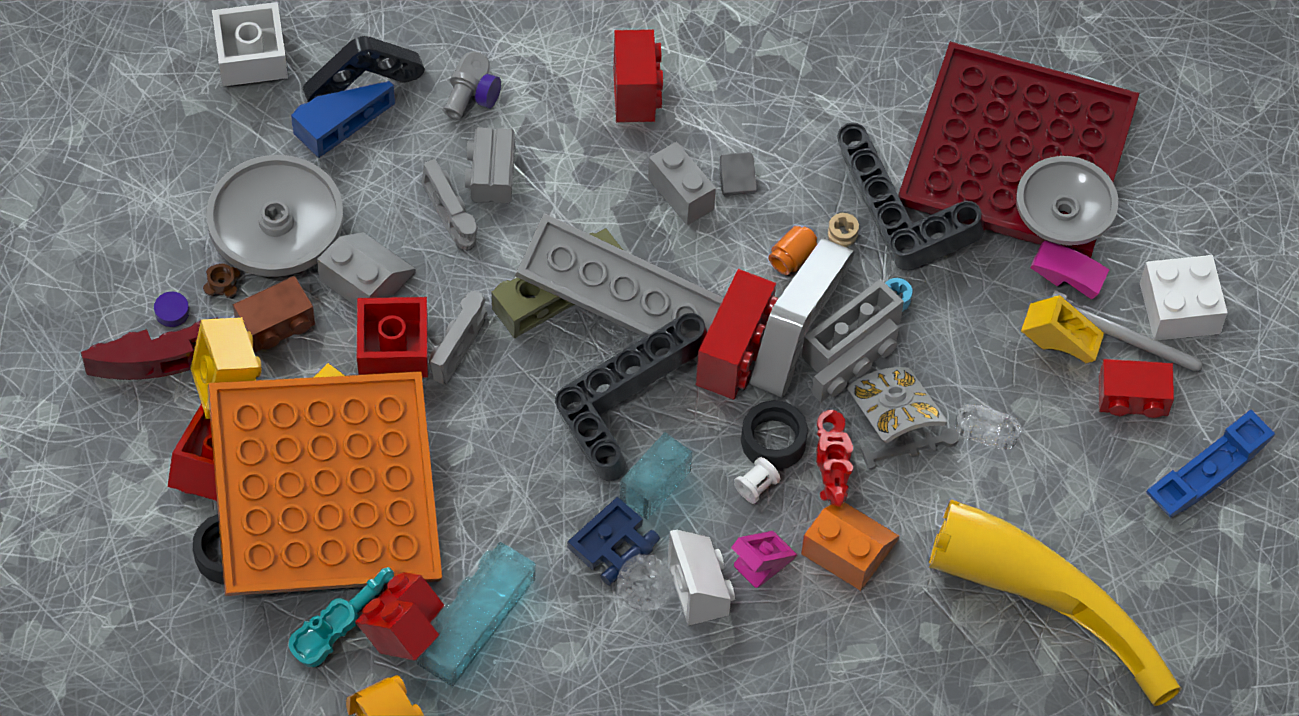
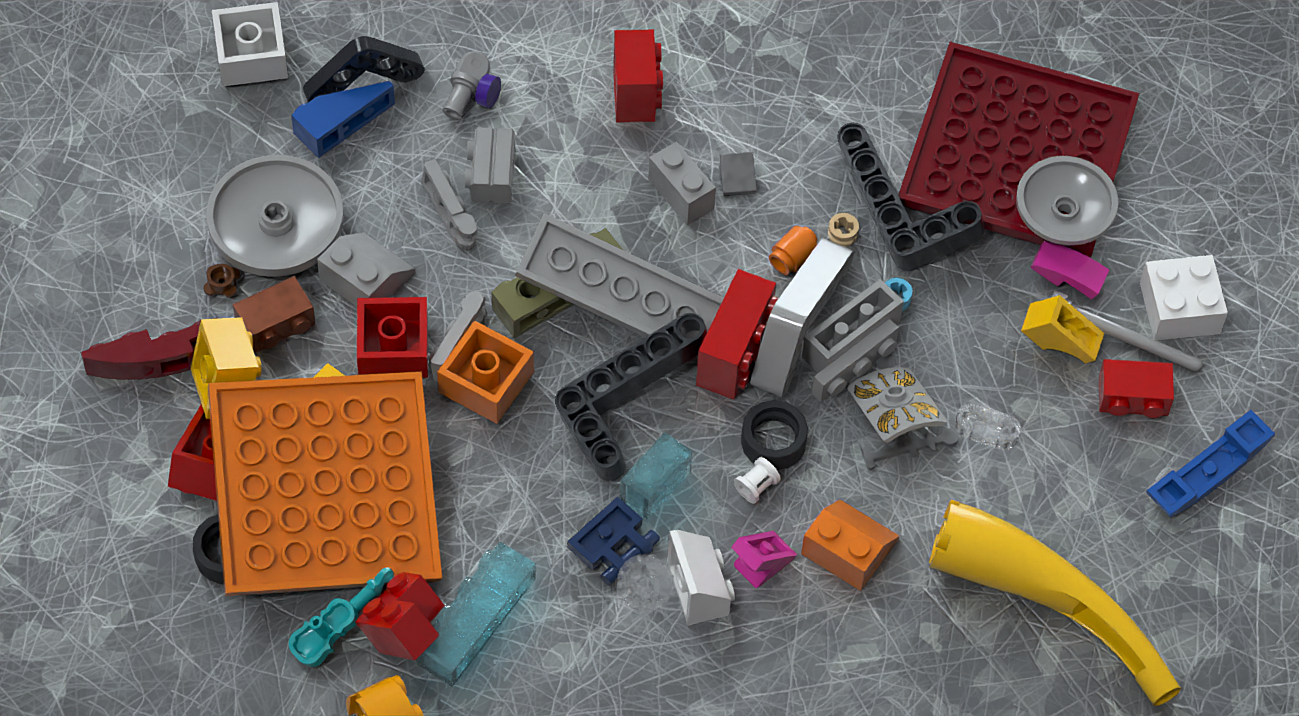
dark purple tile [154,292,189,327] -> none
red animal [816,410,854,507] -> none
none -> orange brick [437,320,534,424]

